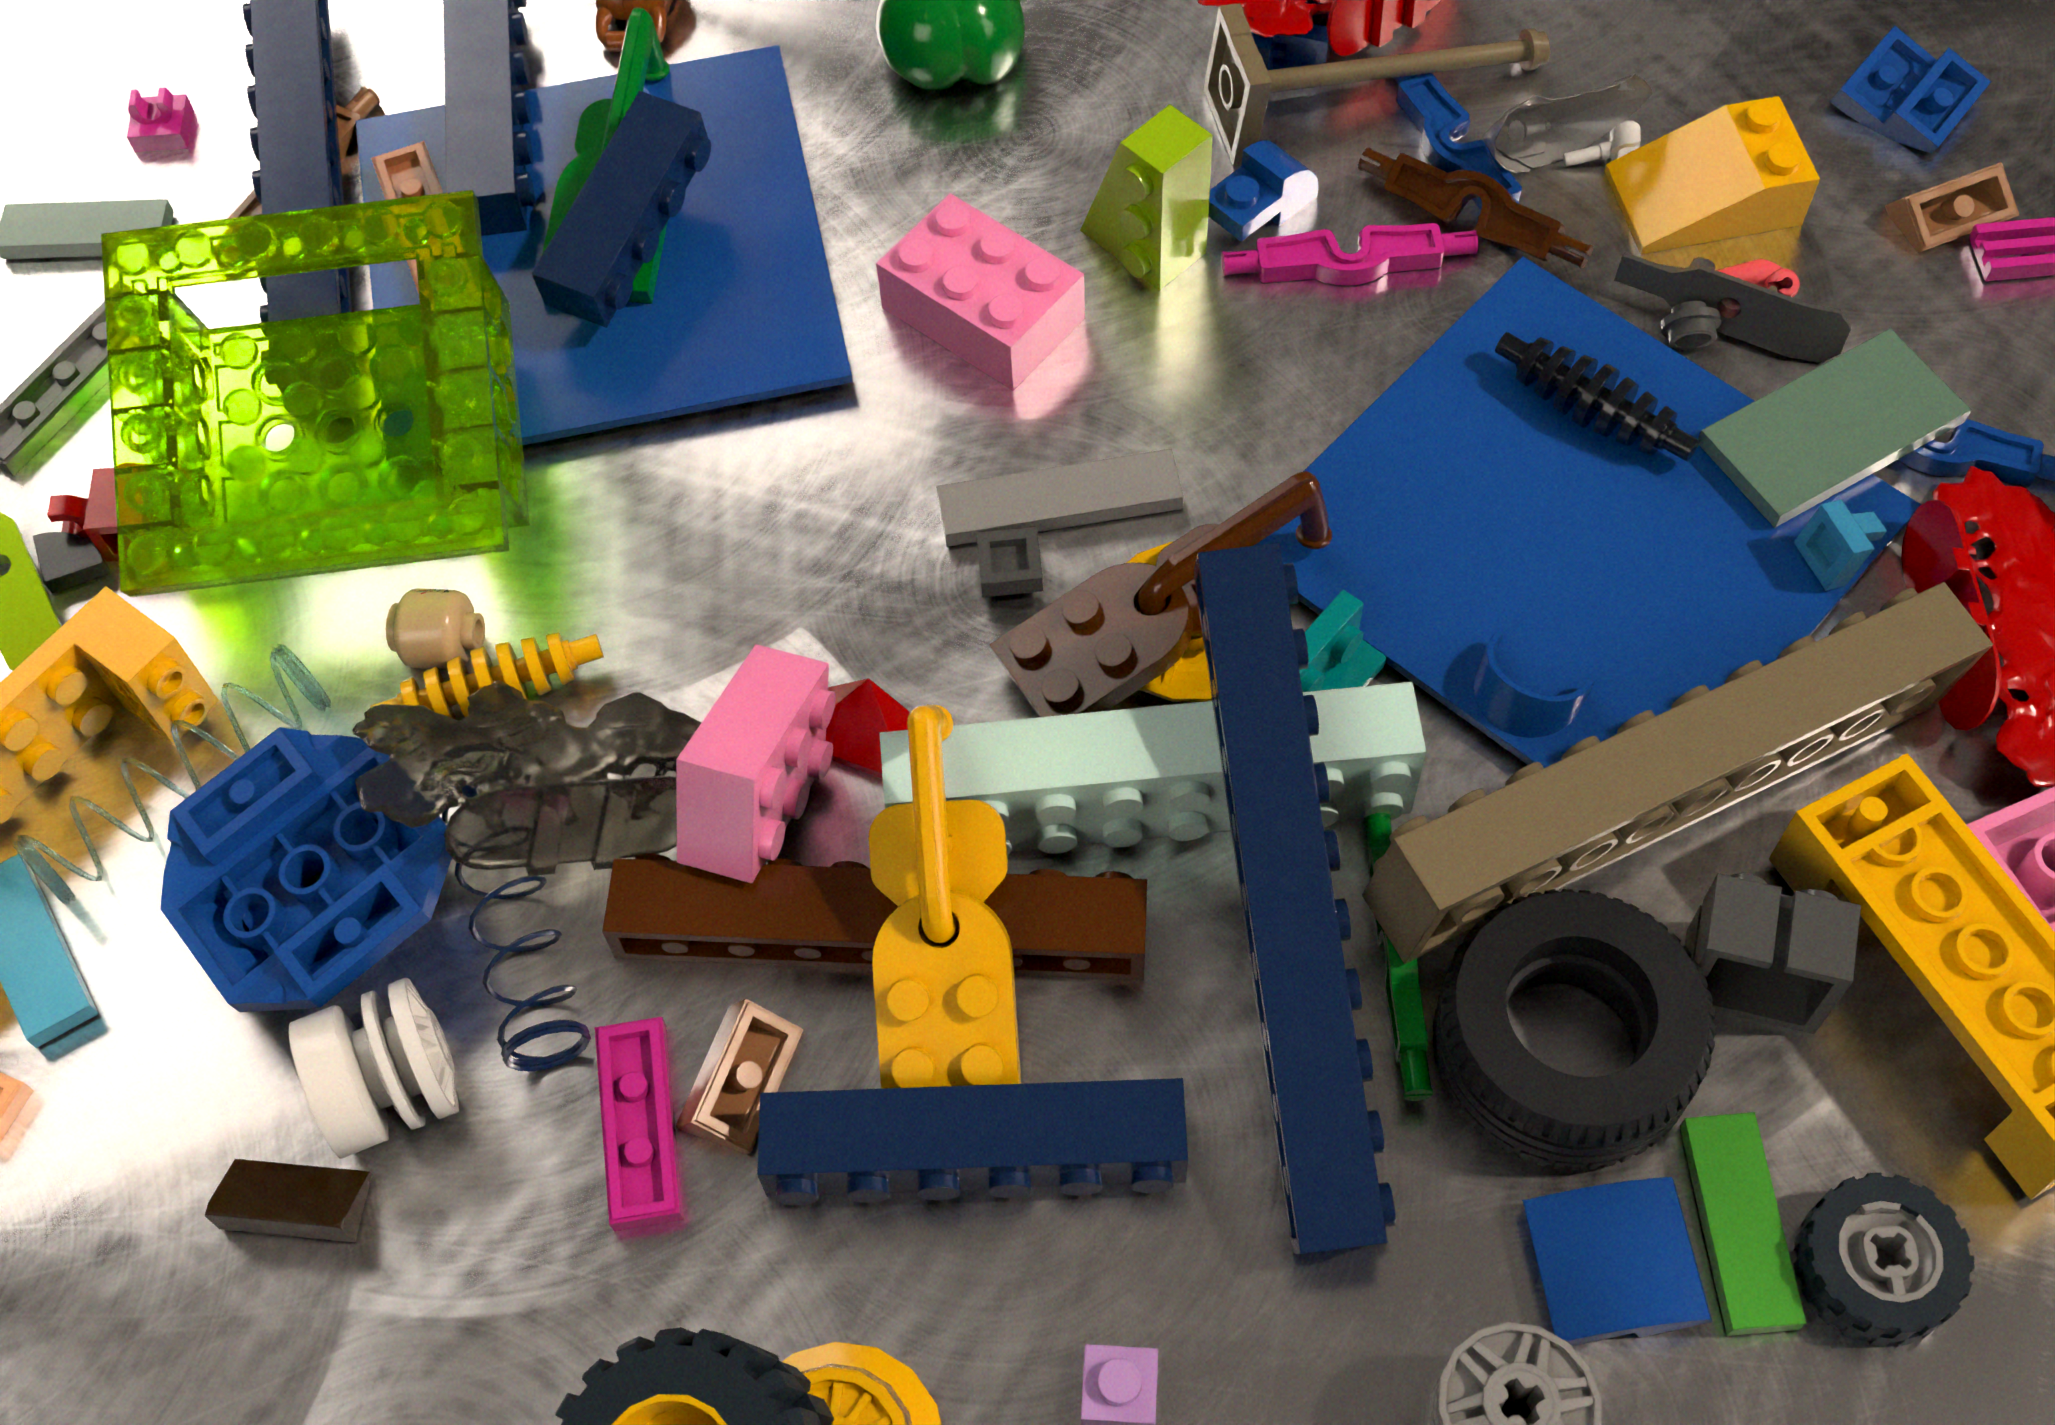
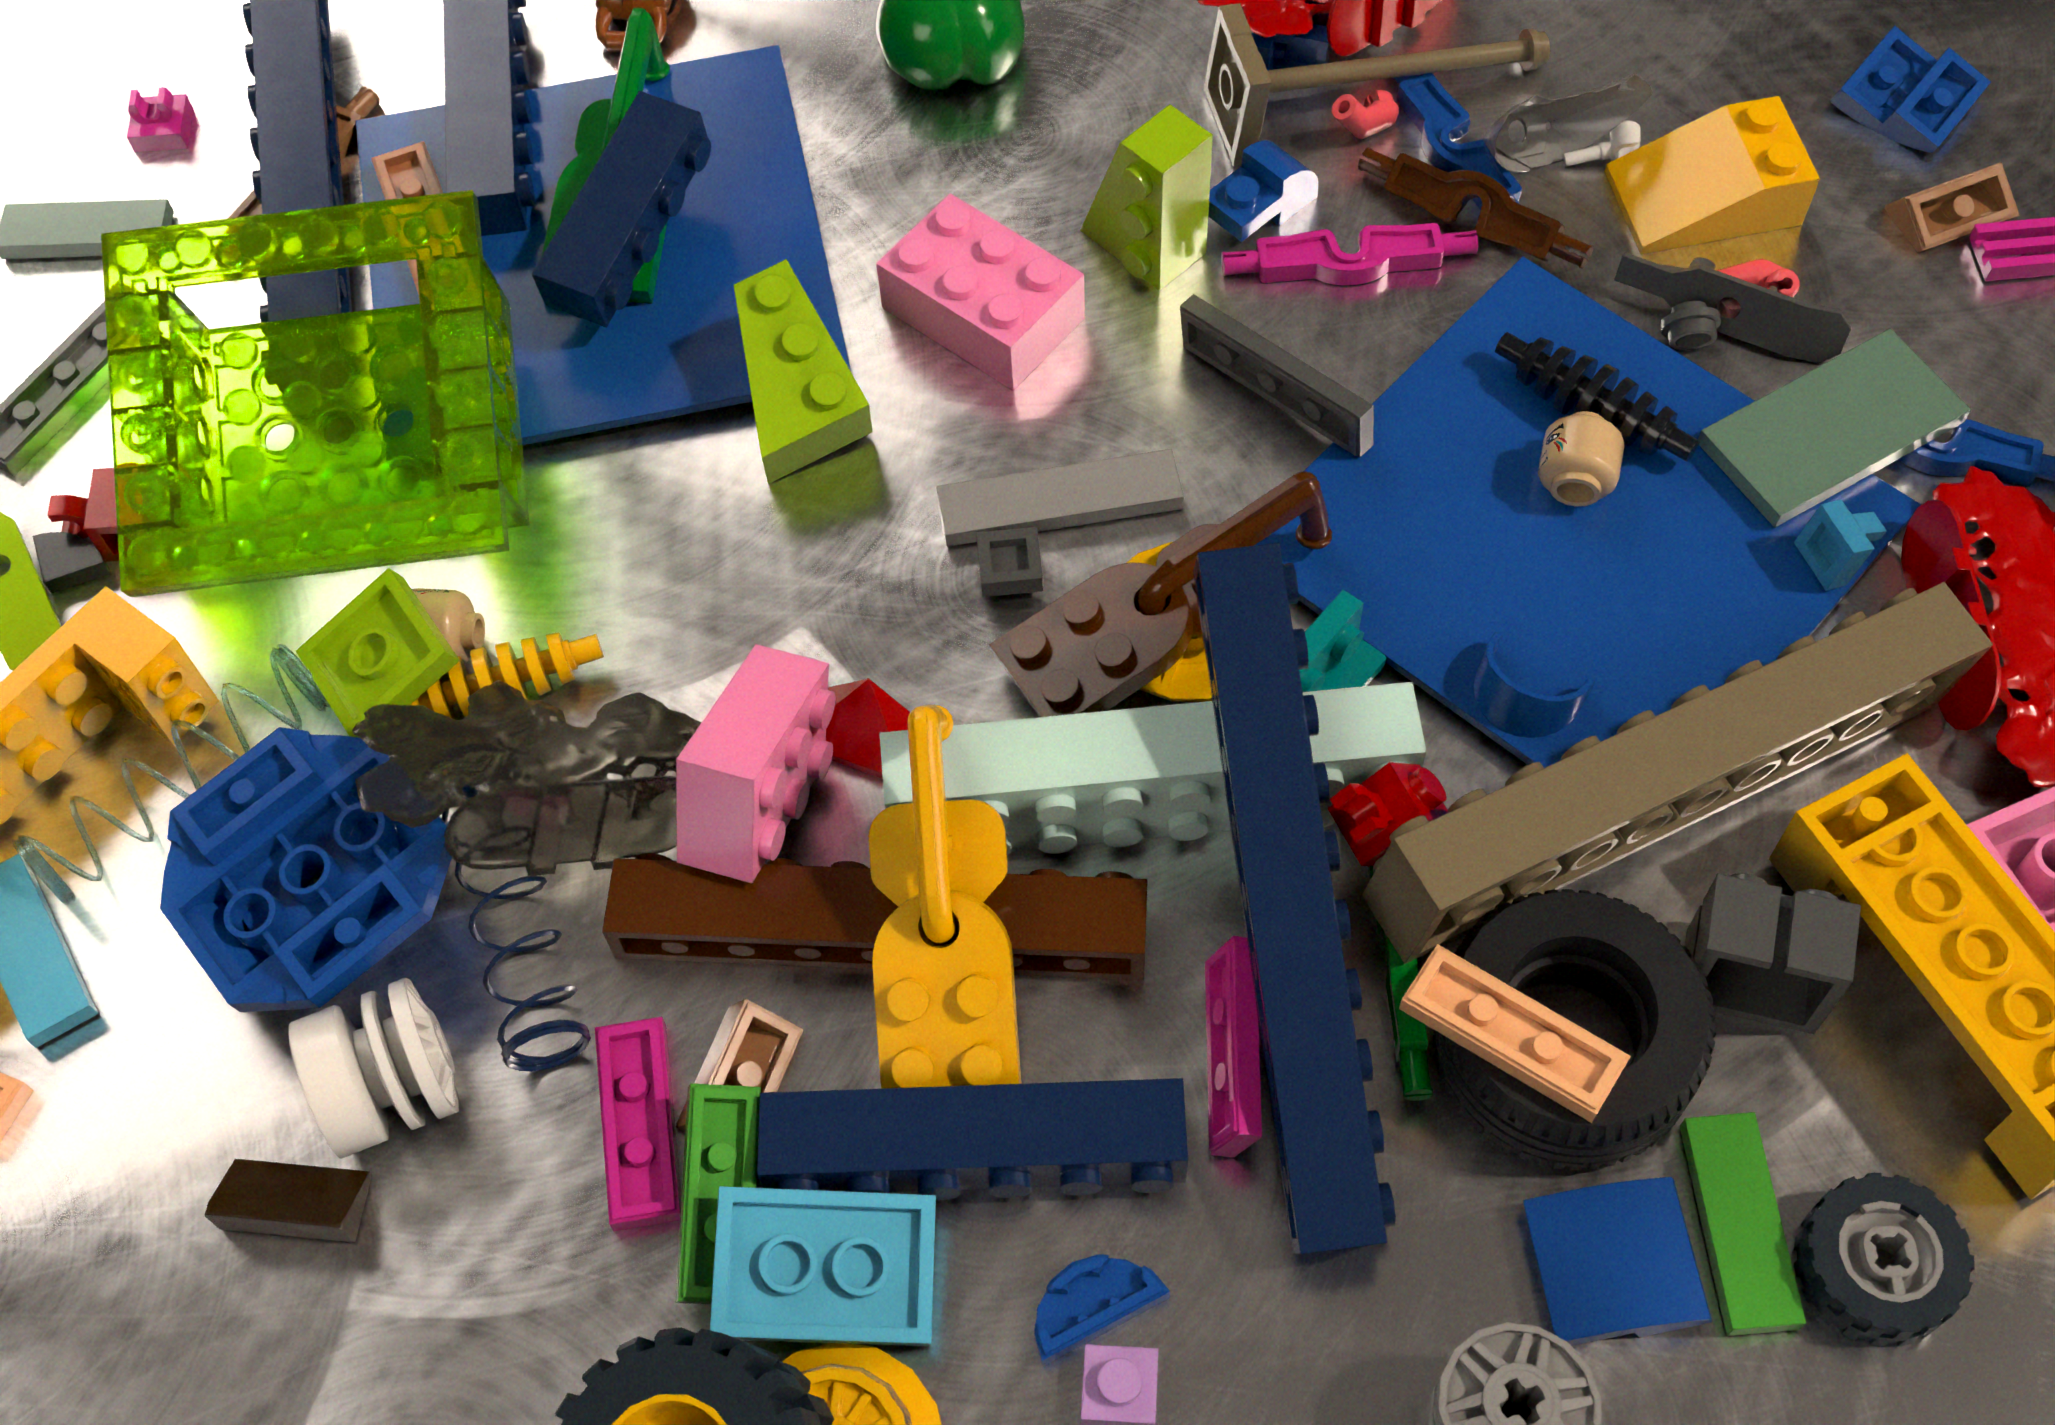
none -> lime plate [296,568,460,739]
none -> bright green tile [675,1083,761,1304]
none -> medium azure plate [709,1186,936,1346]
none -> lime wedge [734,259,873,484]
none -> blue tile [1034,1254,1170,1366]
none -> dark grey tile [1180,294,1374,458]
none -> dark pink tile [1205,935,1262,1158]
none -> red brick [1327,762,1448,866]
none -> coral arm [1332,90,1399,139]
none -> light nougat tile [1399,944,1631,1123]
none -> tan head [1538,411,1624,506]

